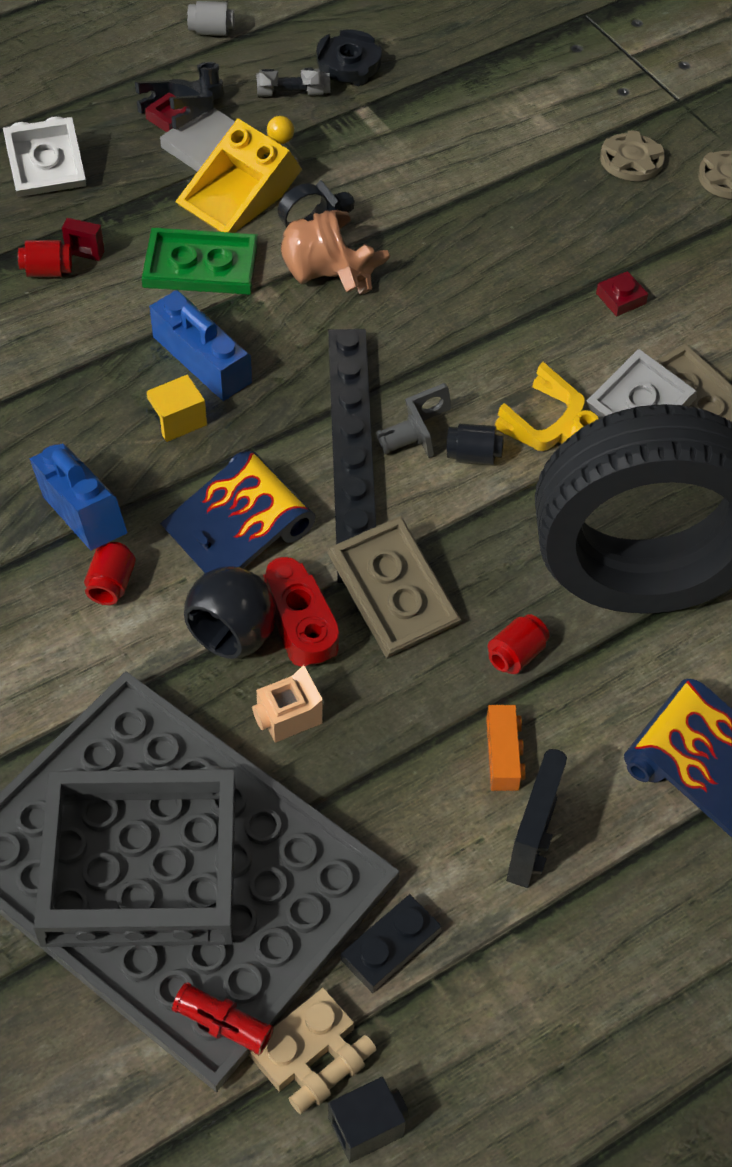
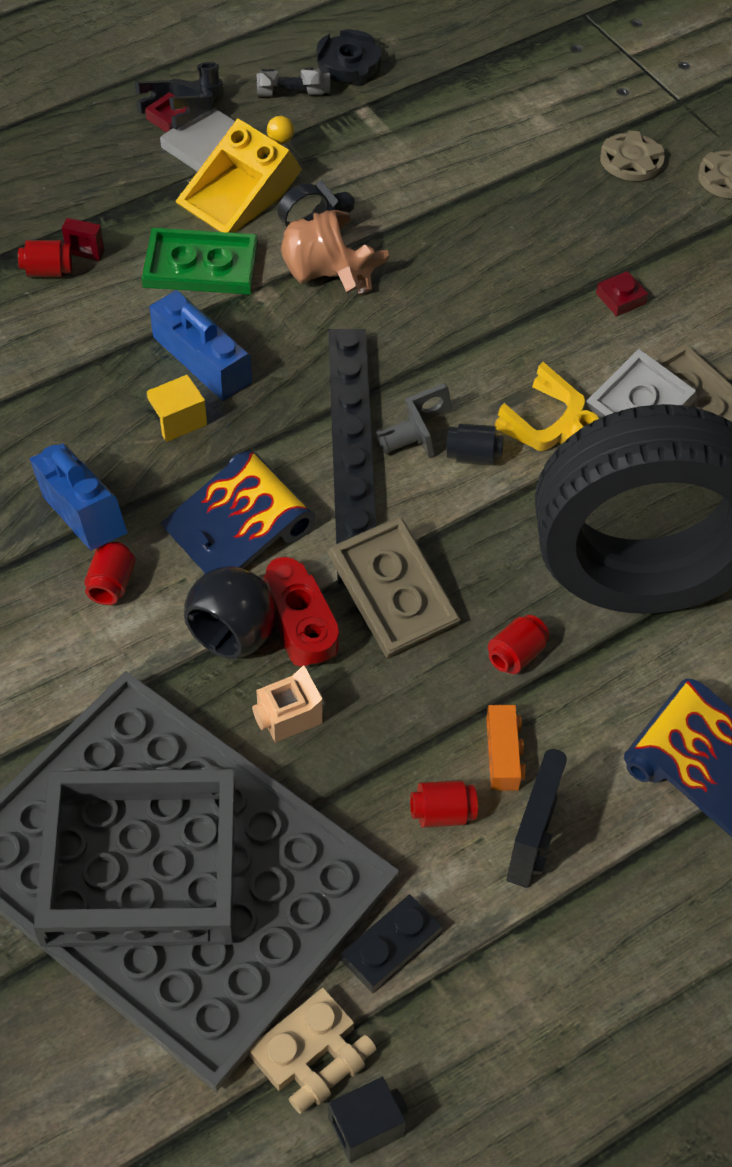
white plate [3,117,86,197] -> none
red pin [172,982,274,1056] -> none
light grey brick [187,1,235,36] -> none
none -> red brick [410,780,478,828]

